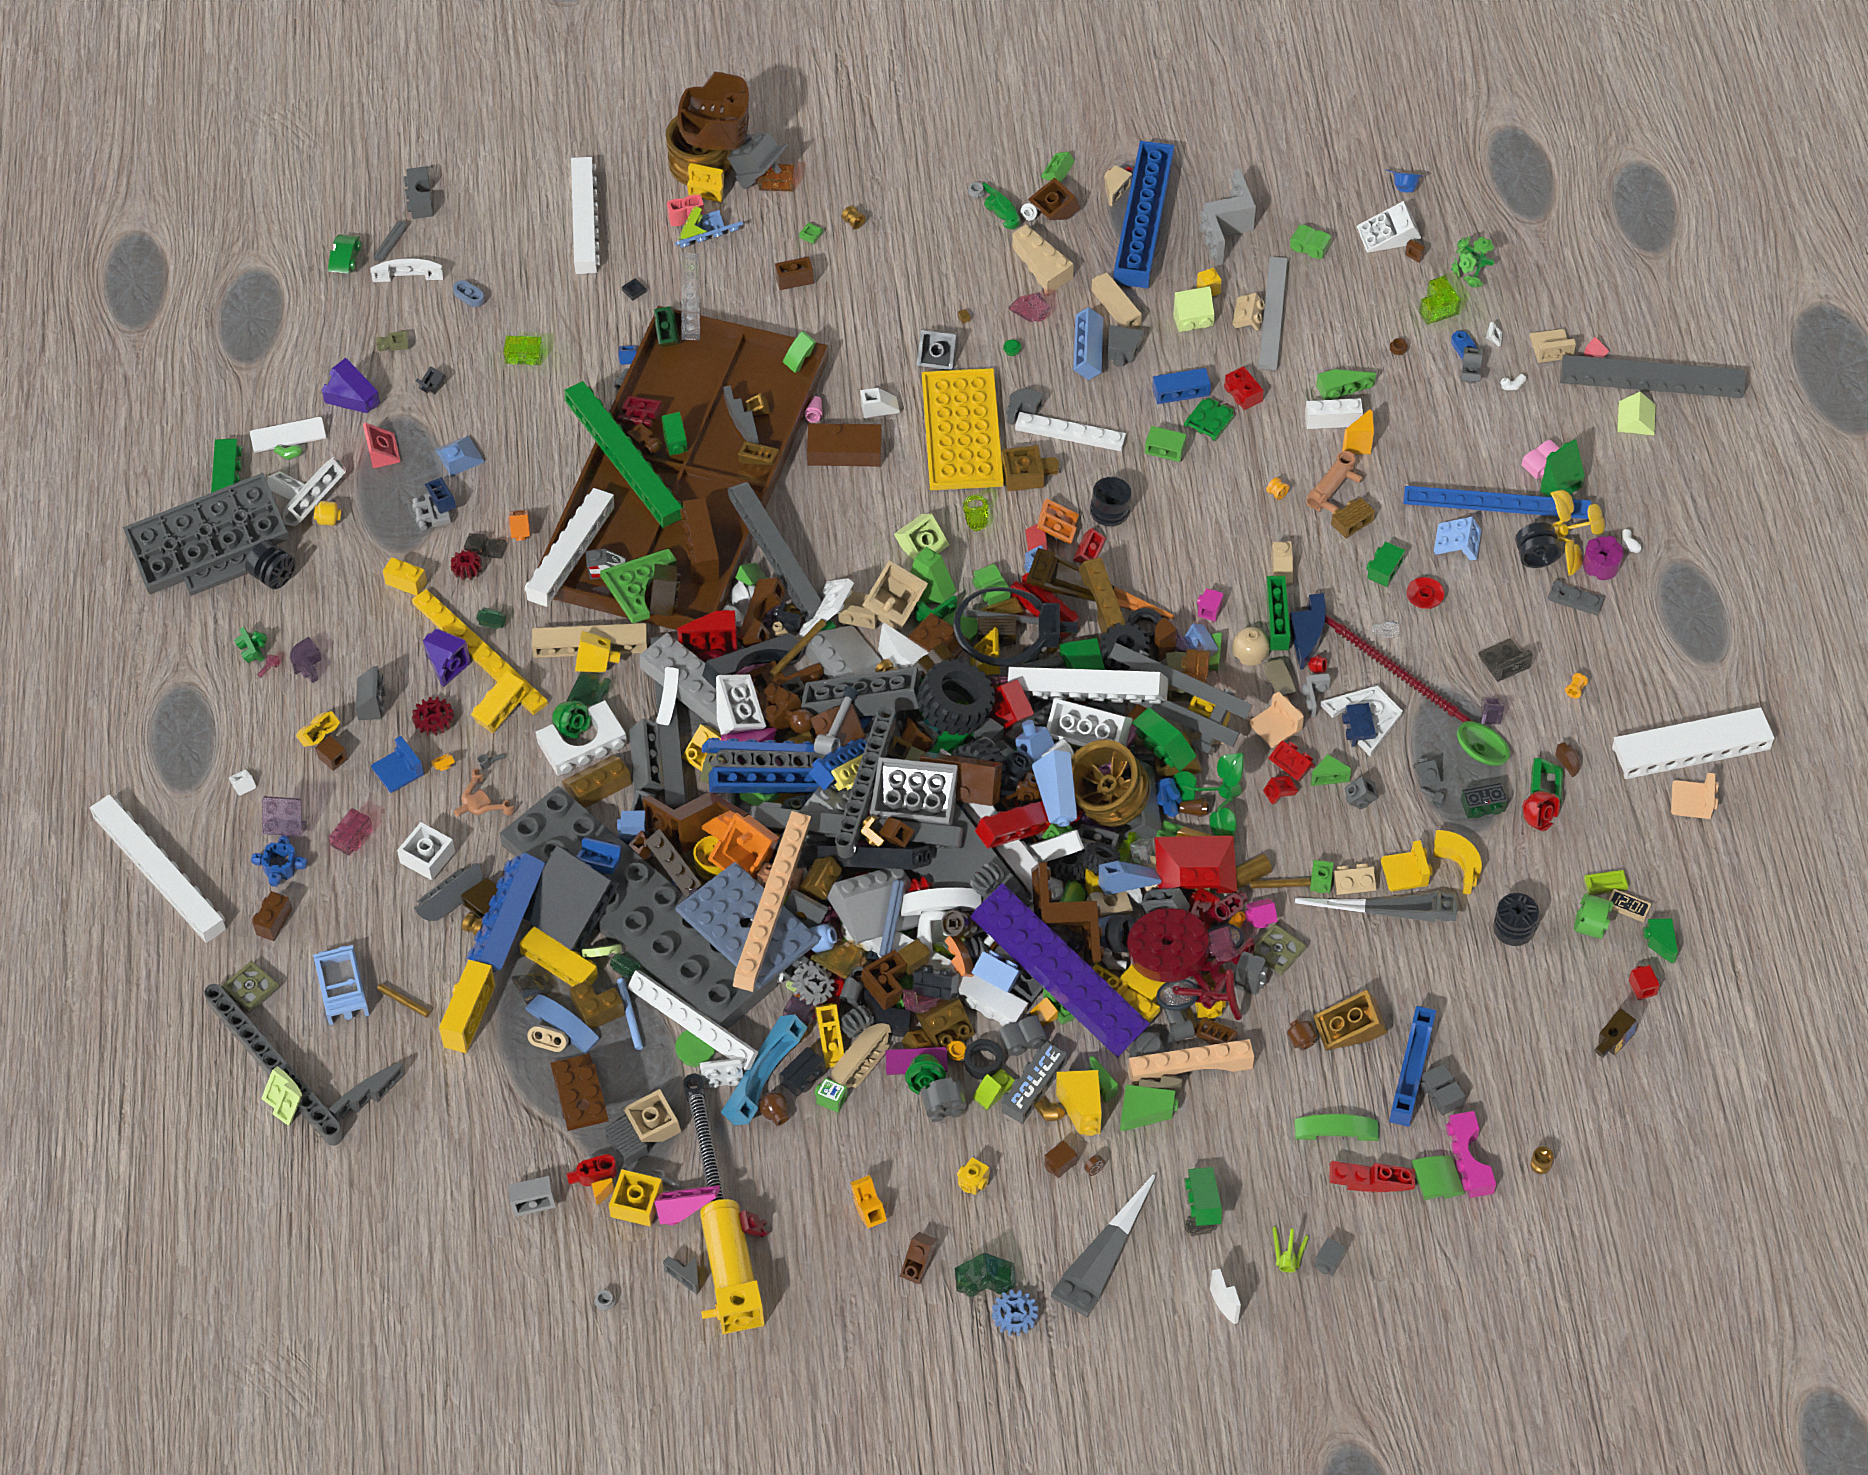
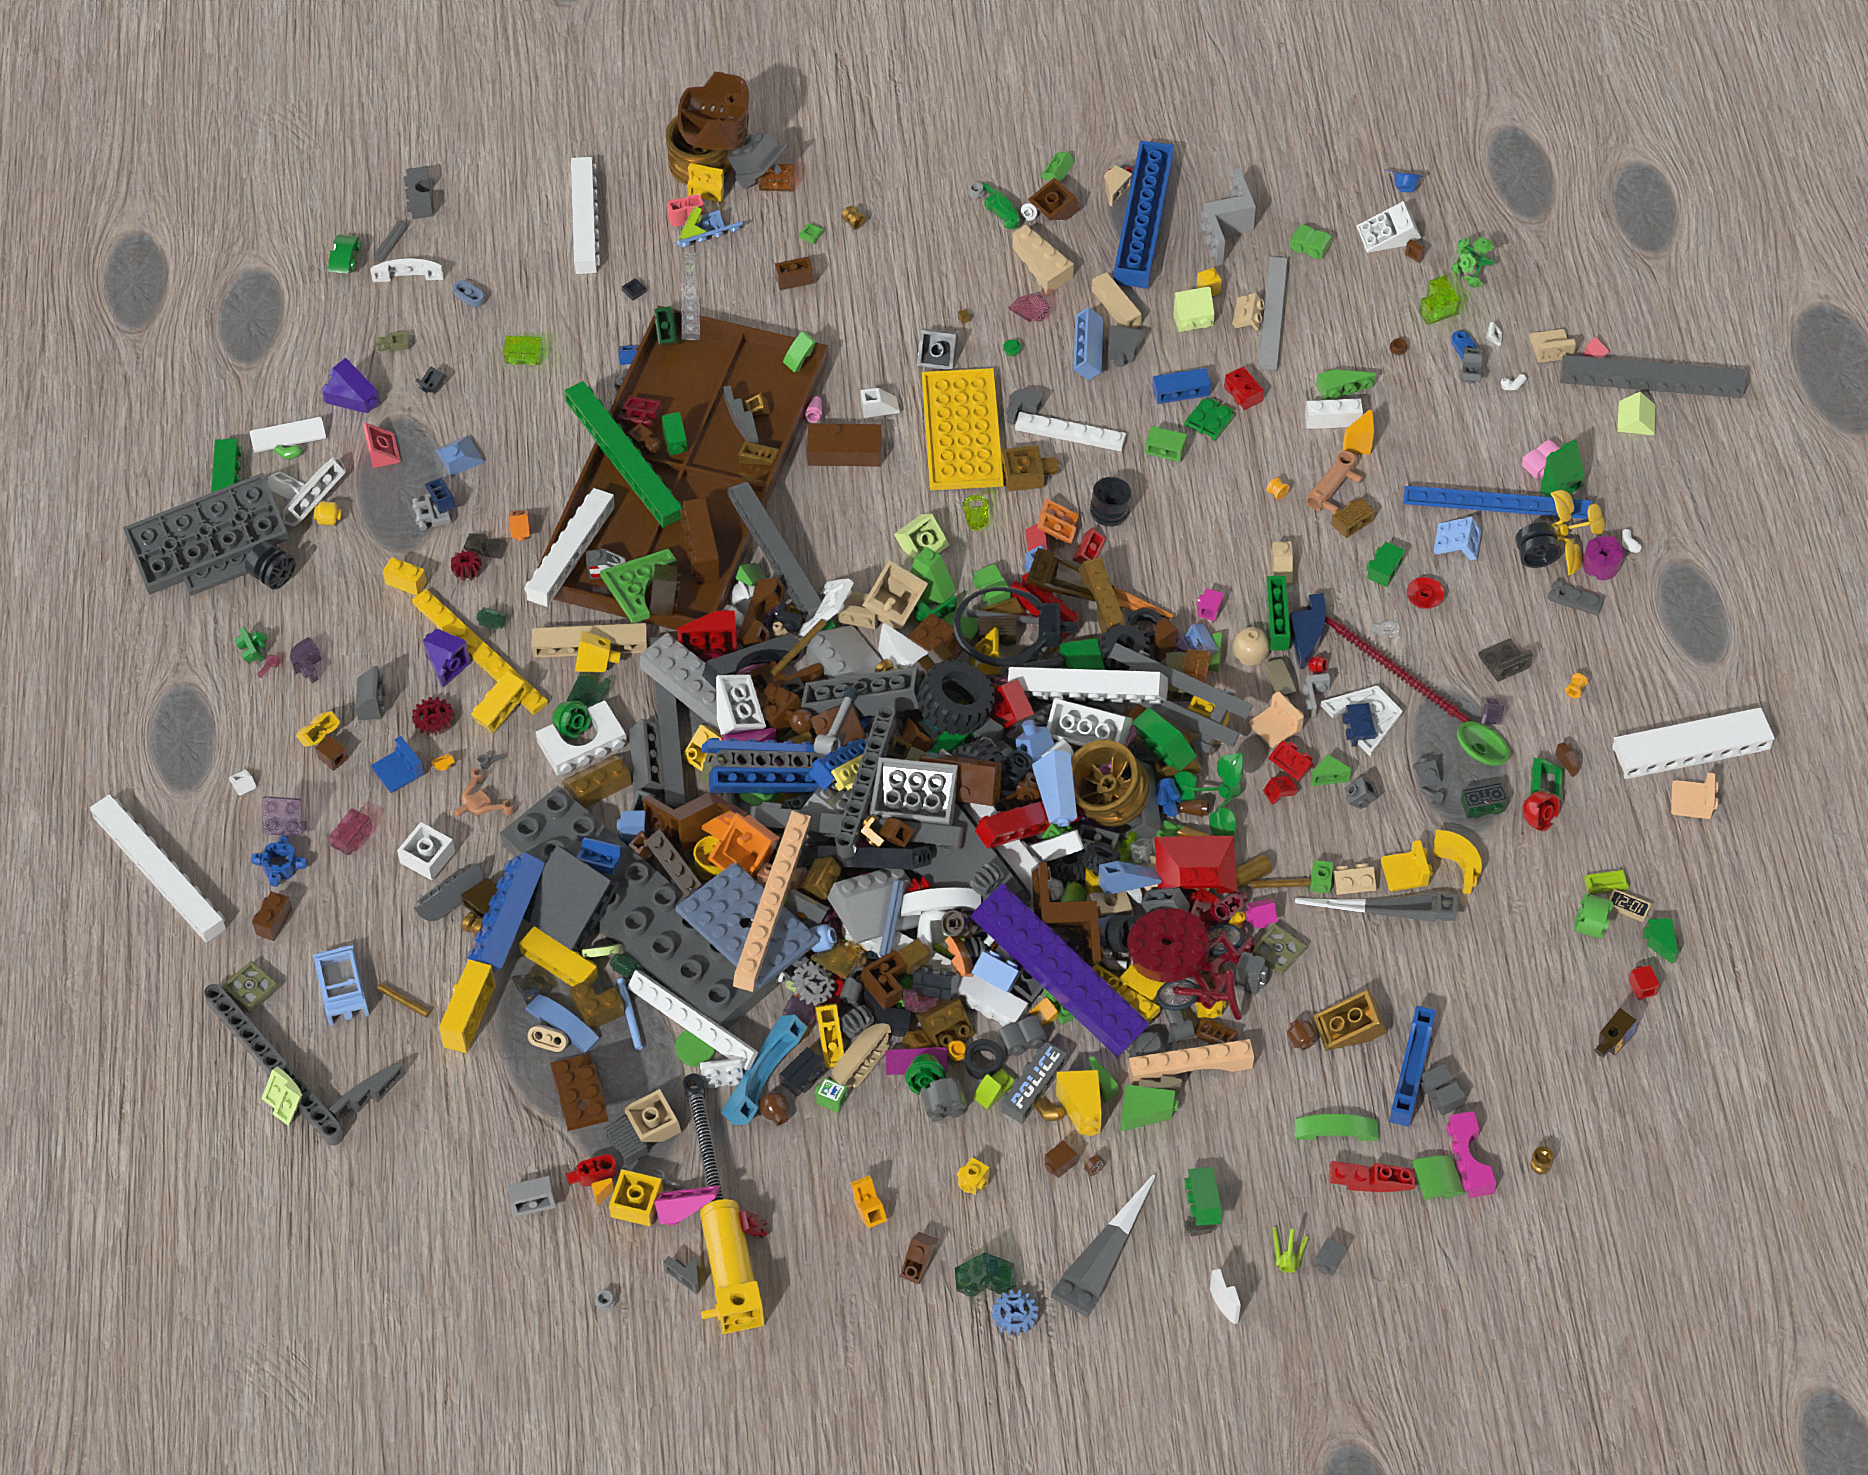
white sticker [656,667,679,725] -> none
clear pink brick [1208,926,1238,962] -> none
black wheel [1493,893,1539,946] -> none

